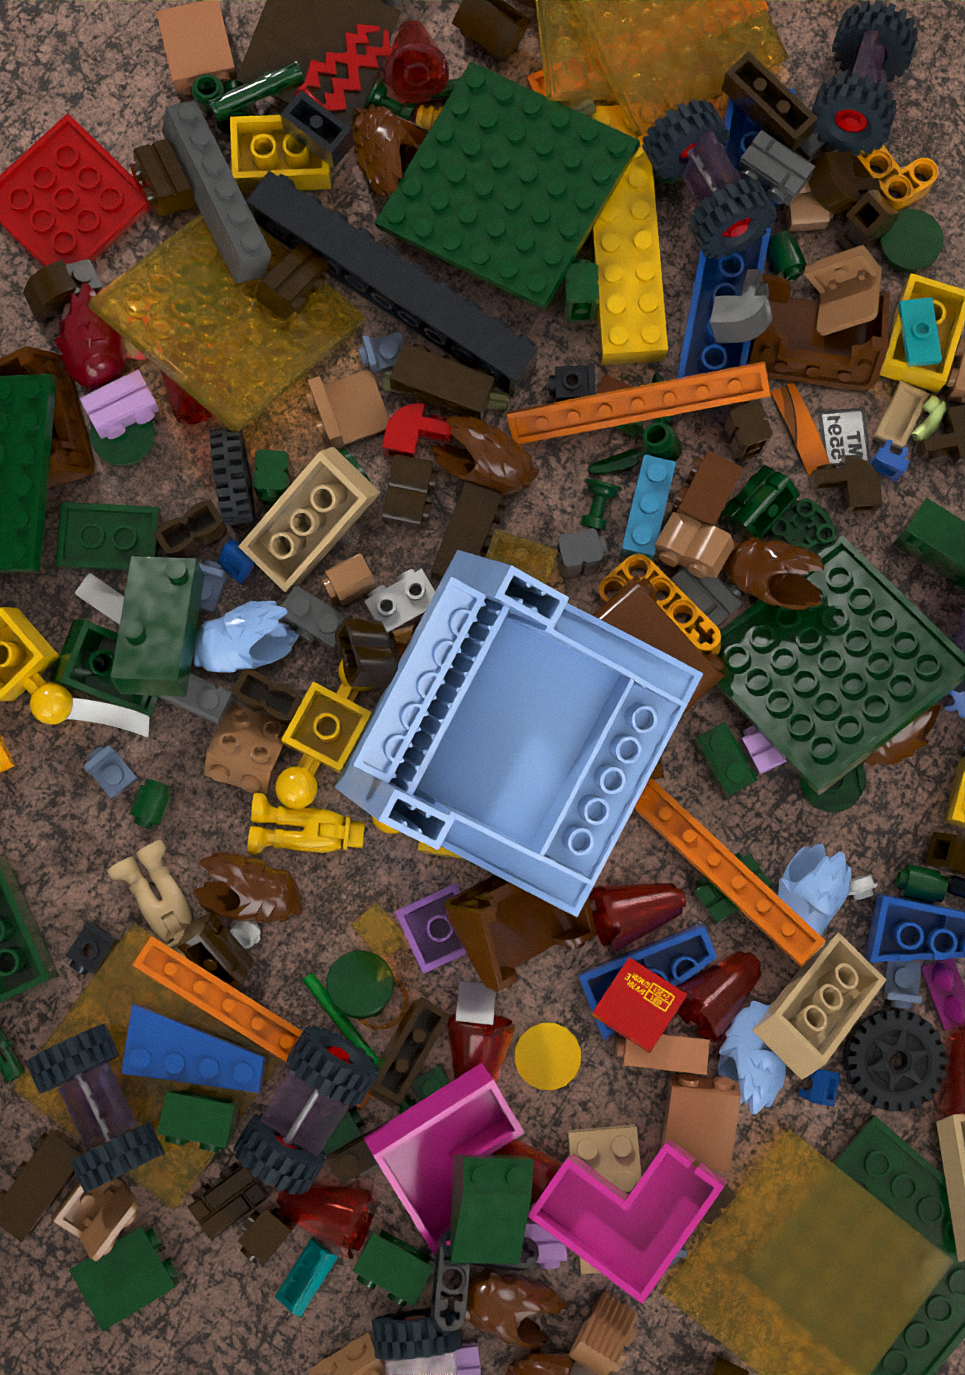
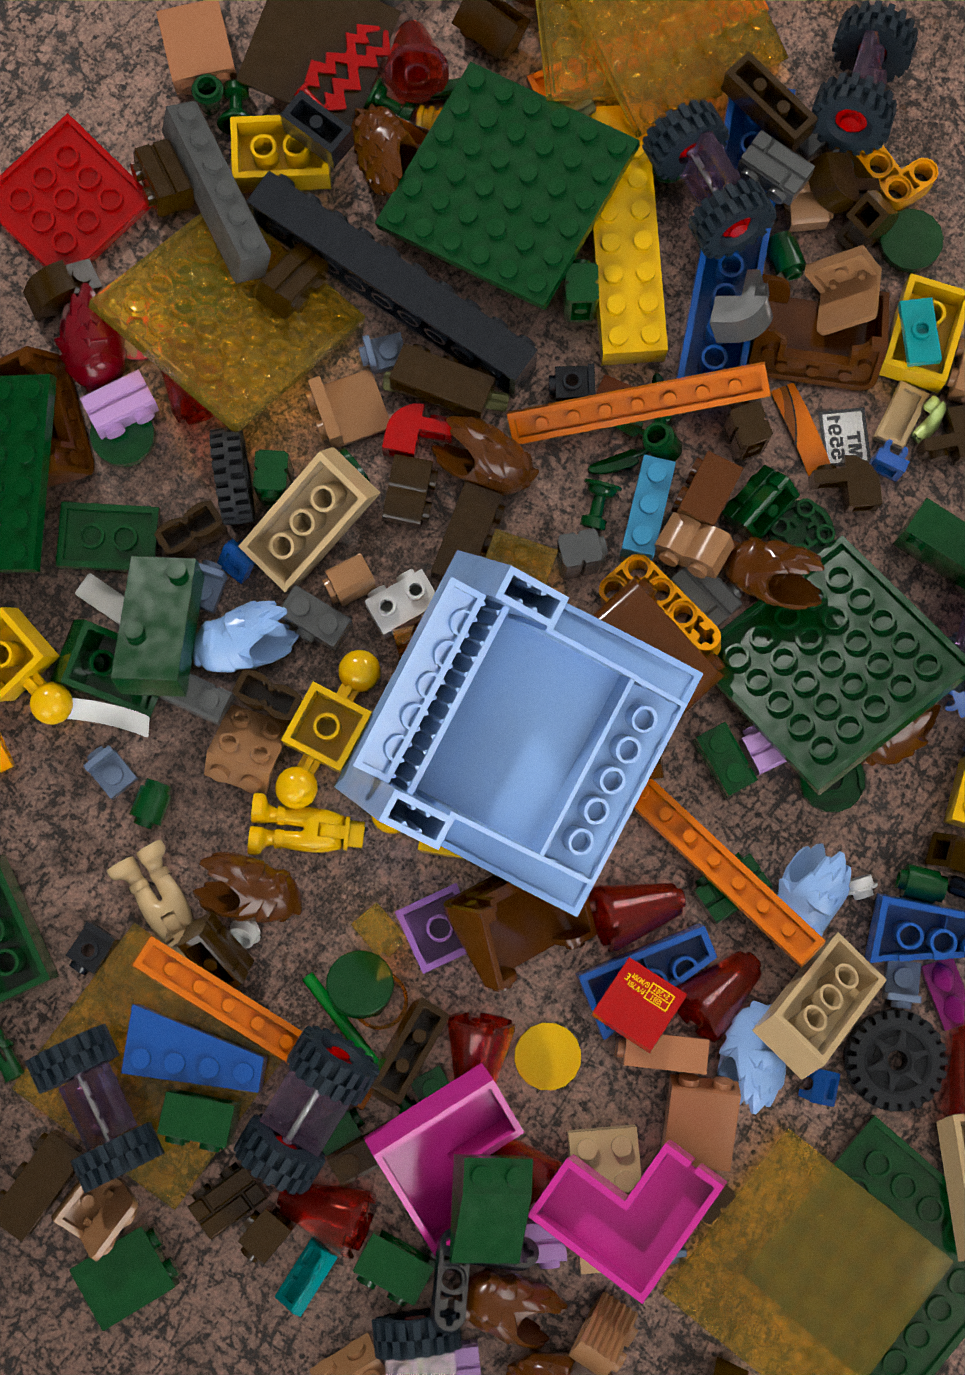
dark green pin [208,61,305,120] -> none
dark brown brick [335,618,398,688] -> none
white sticker [456,981,496,1025] -> none

